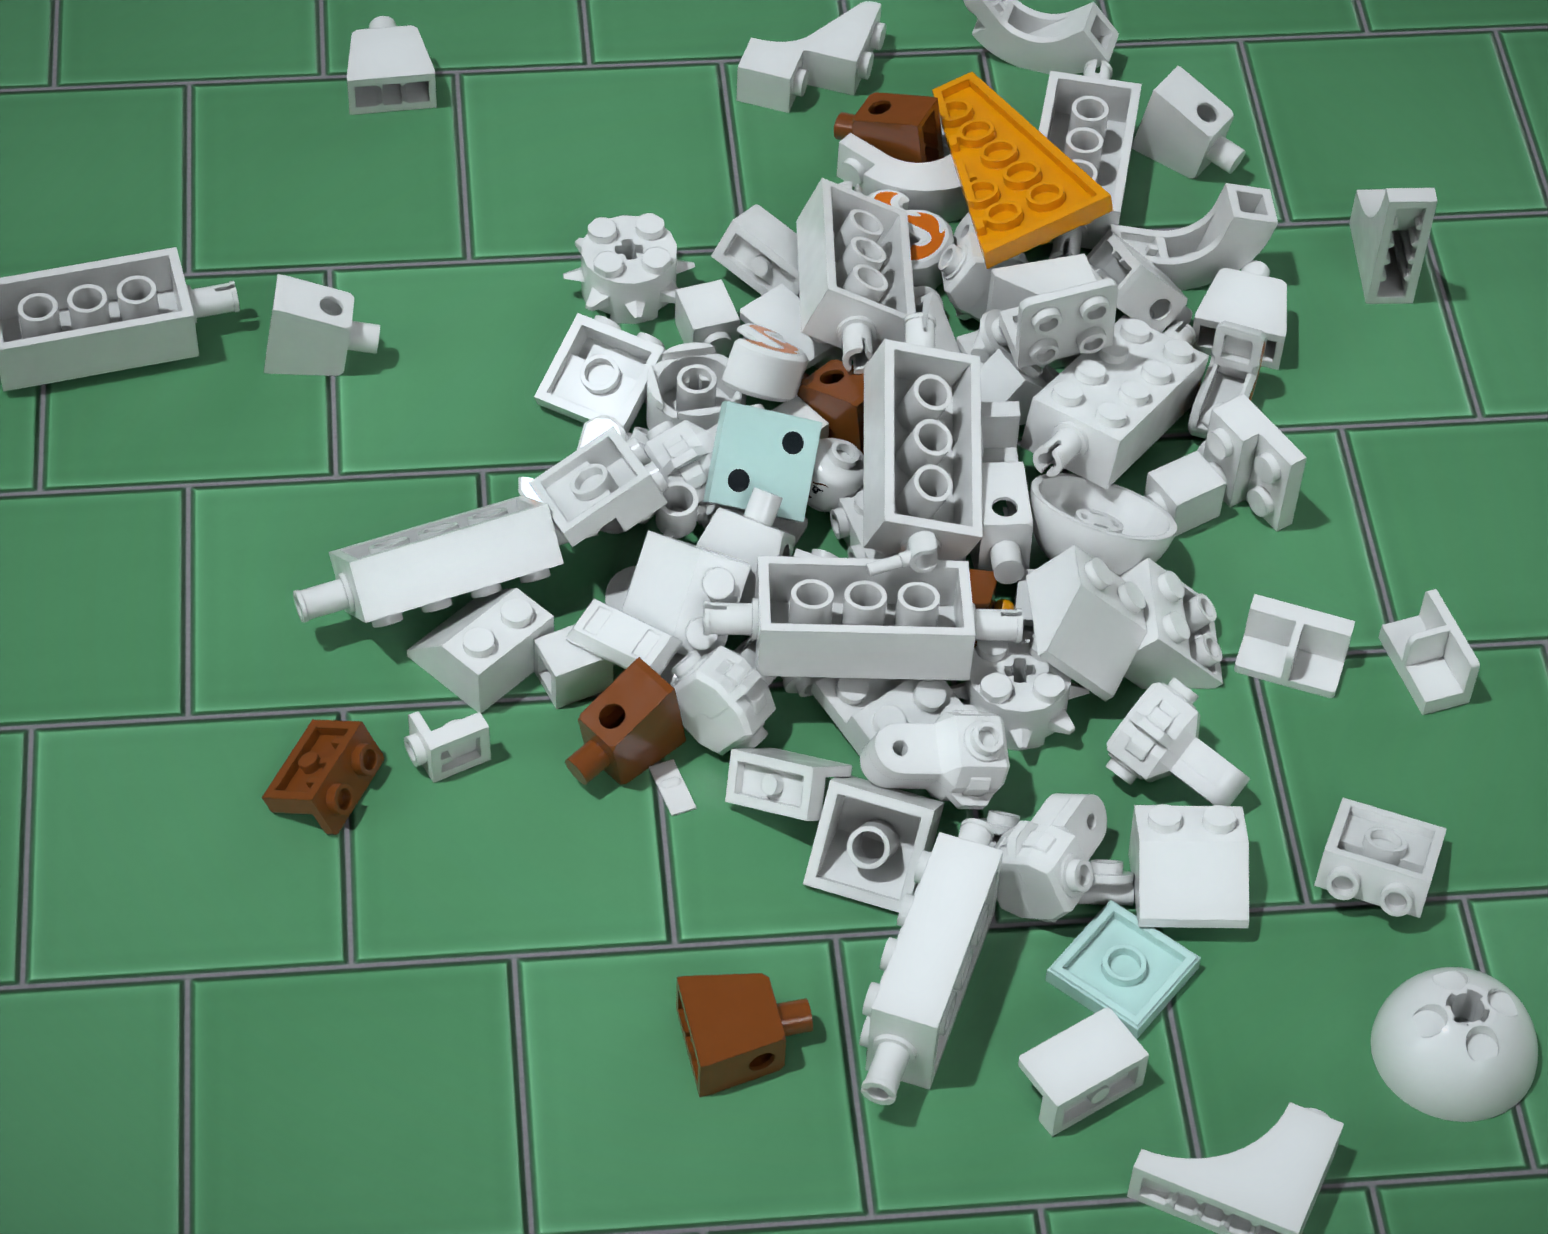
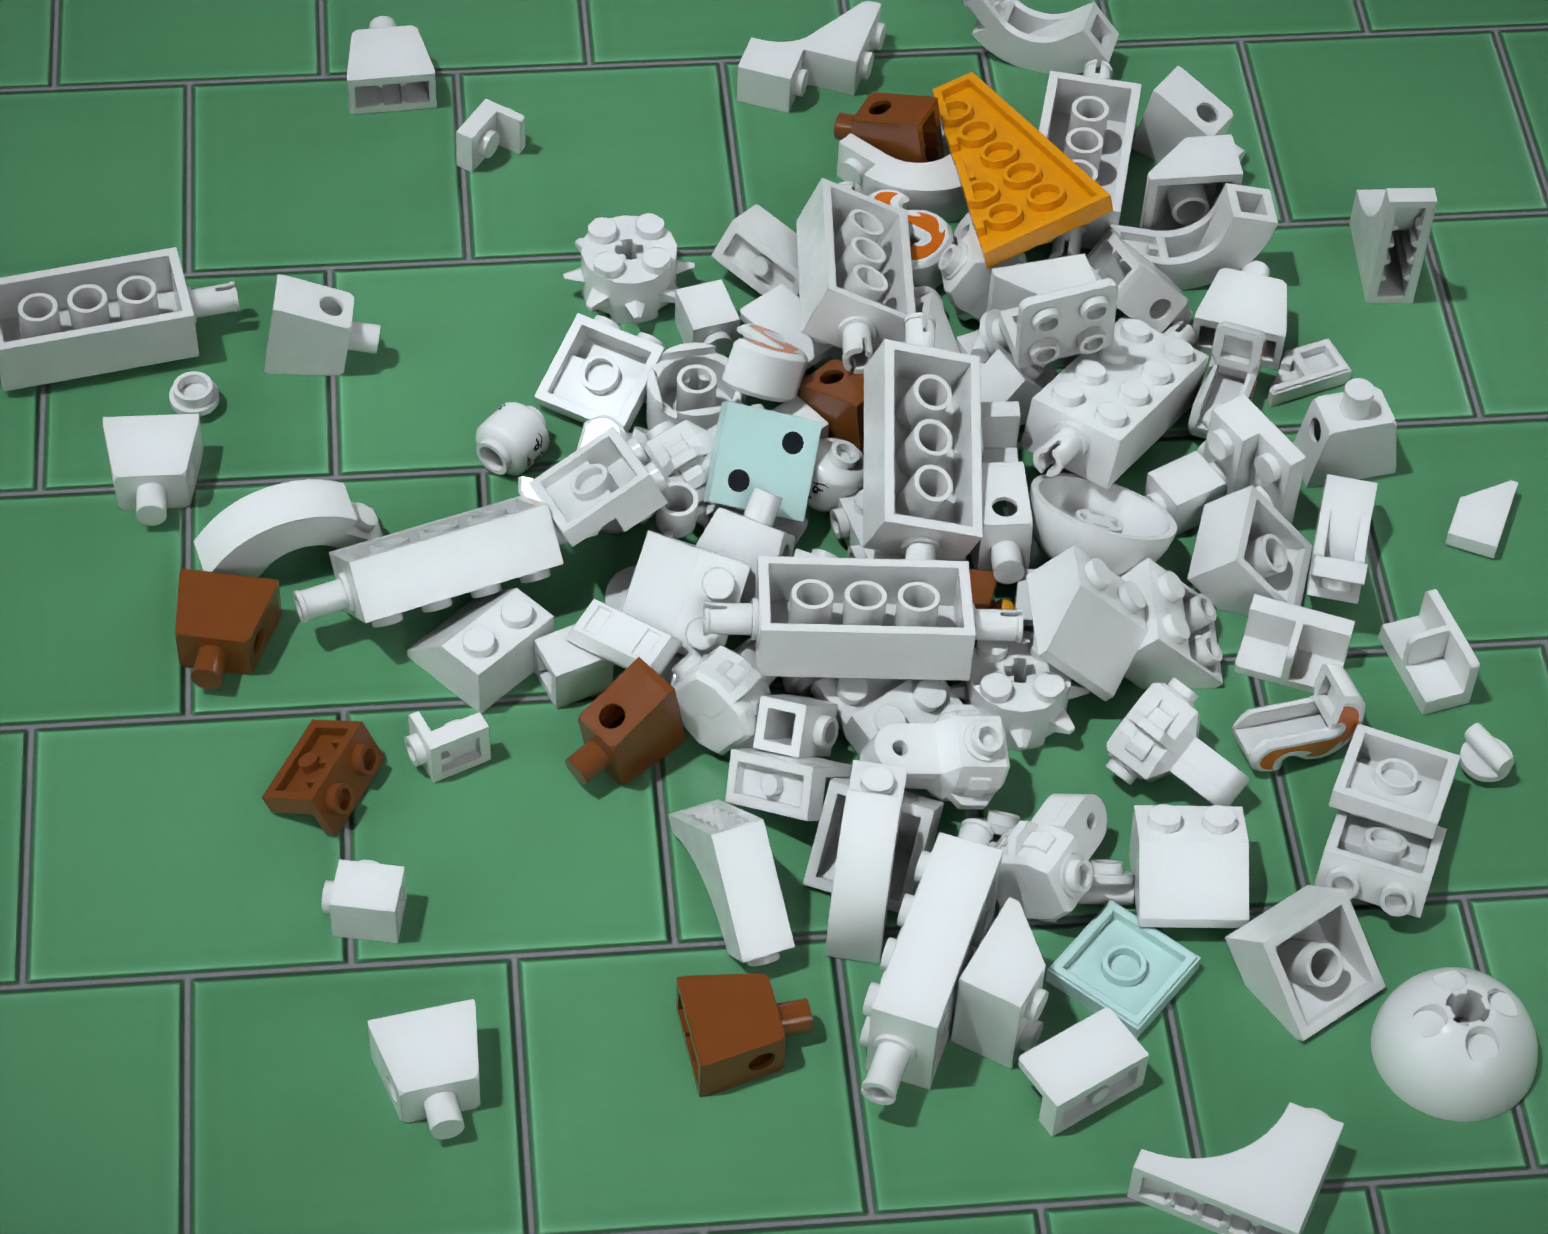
white piece [649,759,697,816] -> none
white hand [866,531,938,576] -> none
none -> white torso [103,413,204,526]
none -> white plate [169,371,219,417]
none -> dark orange torso [175,568,282,689]
none -> white arch [193,479,383,577]
none -> white brick [321,859,407,943]
none -> white torso [367,999,481,1139]
none -> white bracket [456,99,525,172]
none -> white head [475,402,550,476]
none -> white arch [668,799,795,966]
none -> white brick [753,694,839,758]
none -> white arch [825,760,908,964]
none -> white slope [951,897,1049,1069]
none -> white slope [1139,134,1243,231]
none -> white slope [1187,485,1313,616]
none -> white slope [1225,885,1386,1041]
none -> white animal [1232,664,1366,772]
none -> white tile [1267,338,1352,407]
none -> white torso [1293,378,1397,488]
none -> white arch [1306,474,1378,604]
none -> white plate [1329,724,1461,839]
none -> white tile [1445,480,1518,559]
none -> white plate [1459,723,1515,782]

